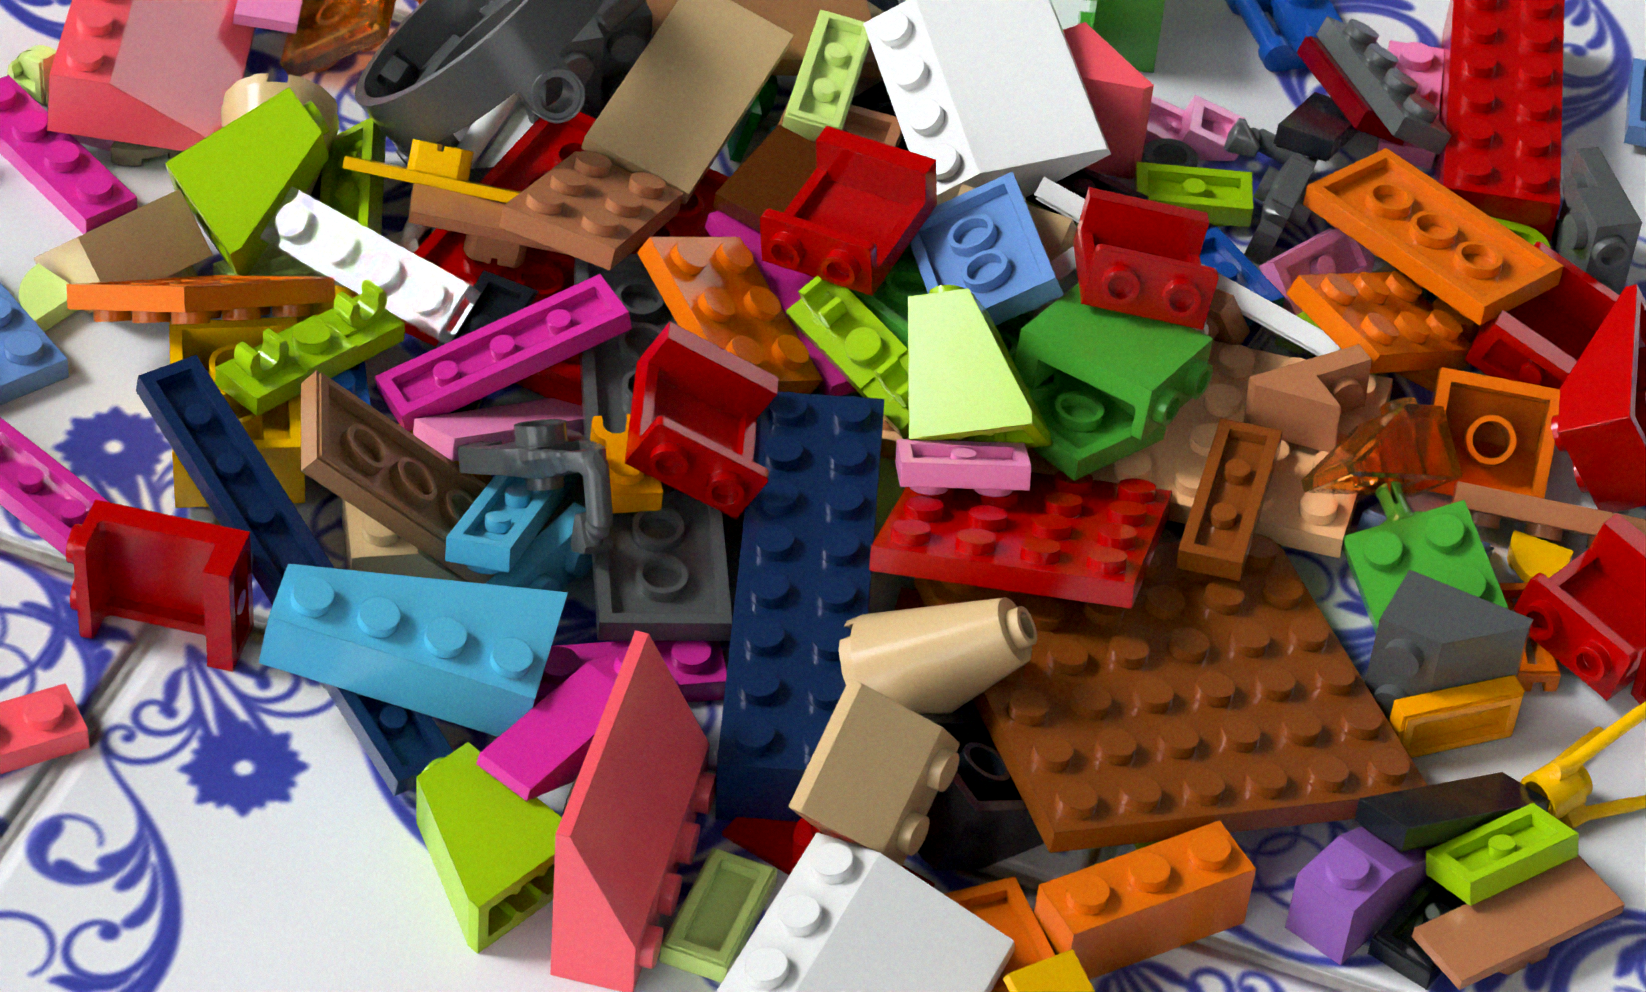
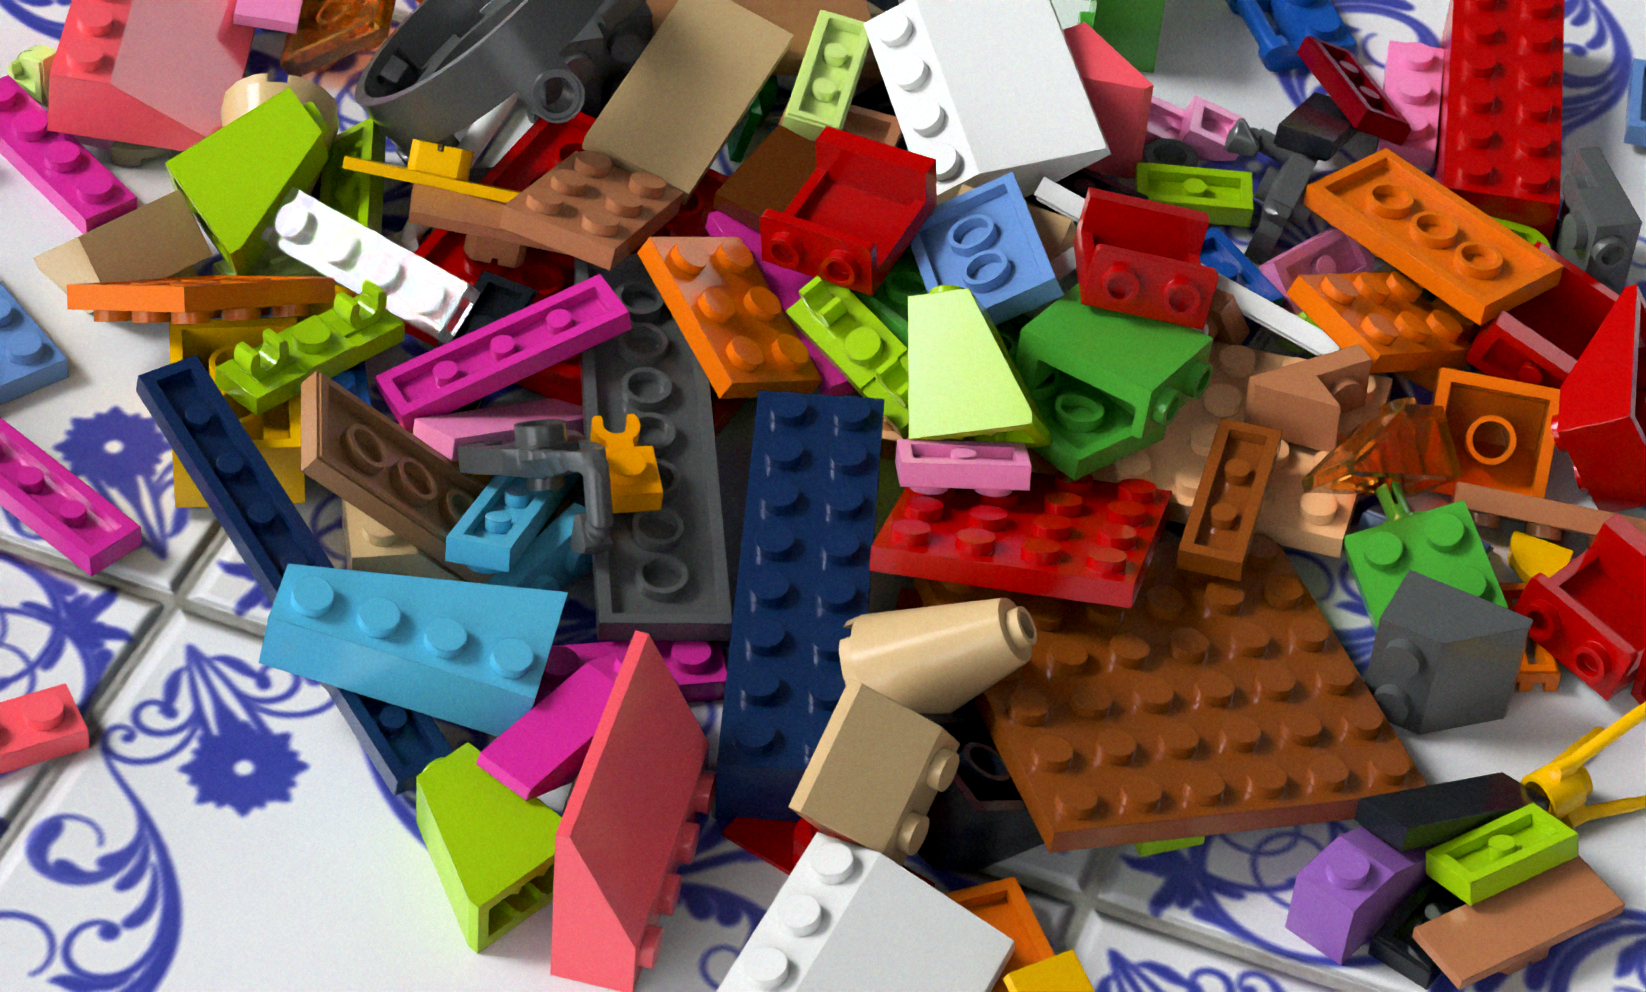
yellowish green tile [19,263,77,332] -> none
red panel [66,499,254,672] -> none
red panel [625,322,779,519] -> none
yellowish green tile [660,847,778,983] -> none
orange brick [1034,820,1256,980] -> none
dark grey plate [1316,16,1451,155] -> none
light orange tile [1389,675,1524,758] -> none

